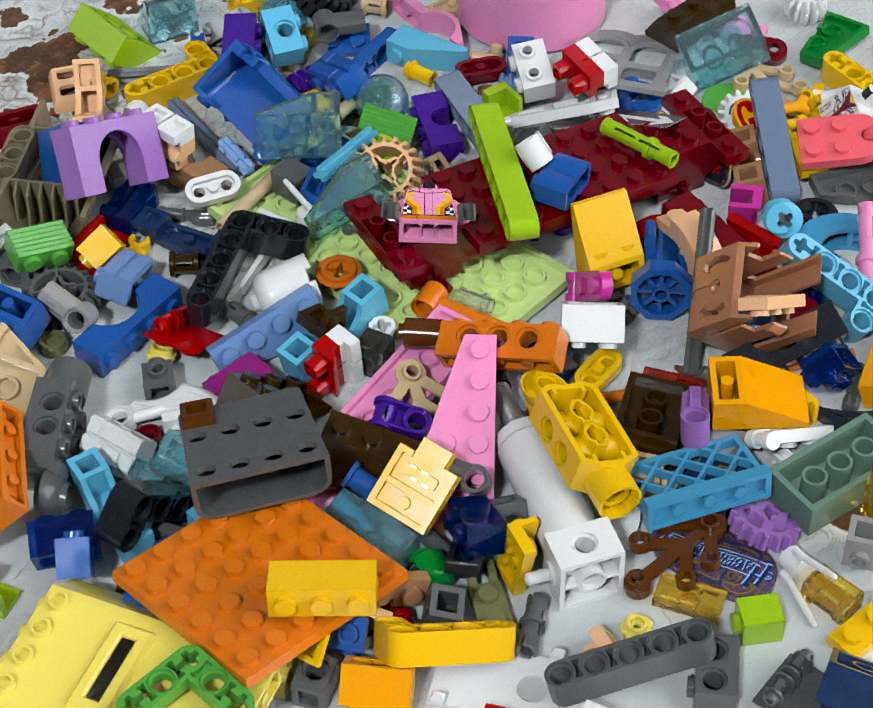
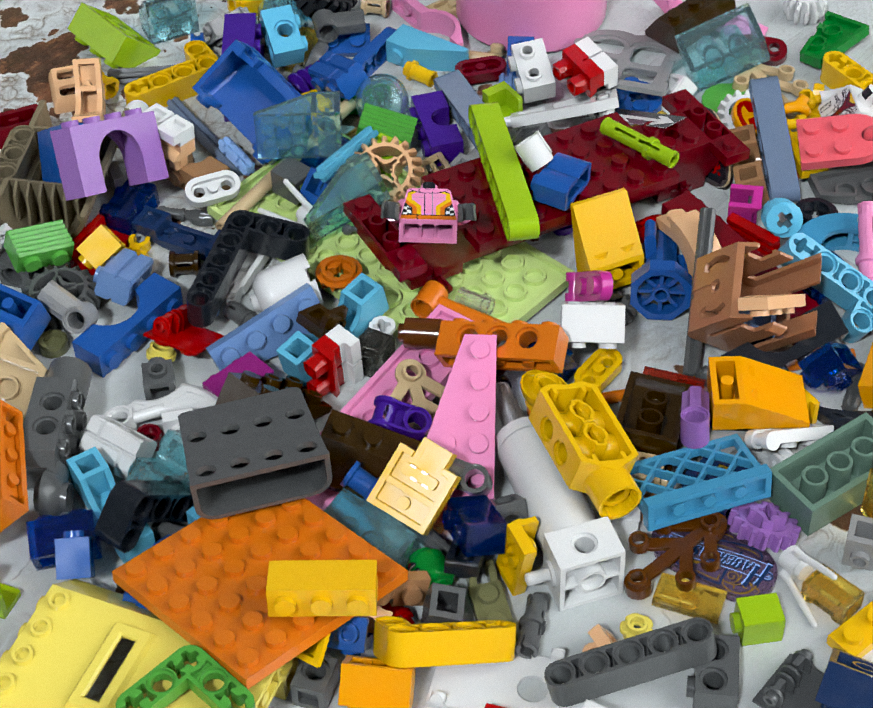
reddish brown tile [179,398,216,430] -> none

